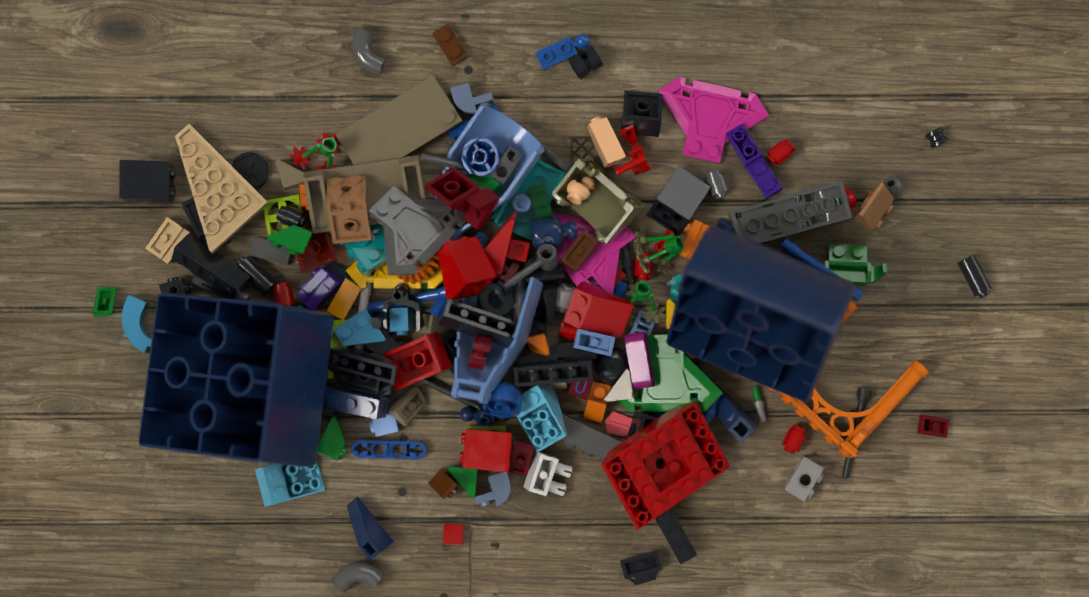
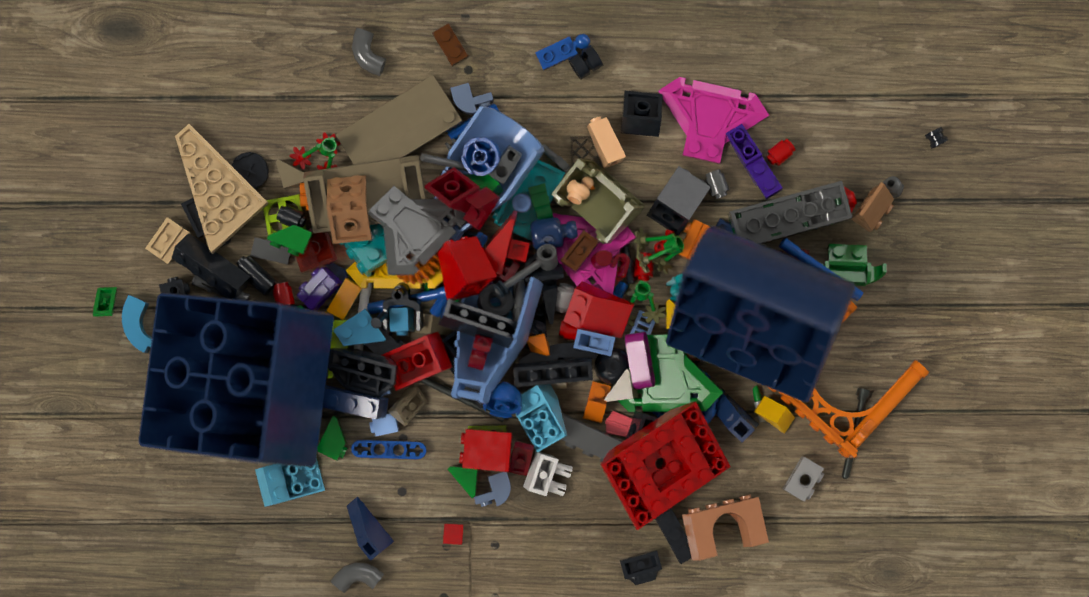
black slope [119,160,176,202] -> none
reddish brown slope [428,468,459,499] -> none
dark blue plate [460,407,495,426] -> none
dark red brick [568,378,594,400] -> none
red piece [614,124,651,177] -> none
red brick [782,424,807,454] -> none
dark red slope [916,414,949,438] -> none
black brick [957,254,992,298] -> none
none -> dark red leg [591,250,630,277]
none -> nougat arch [682,494,769,560]
none -> yellow slope [754,396,795,434]

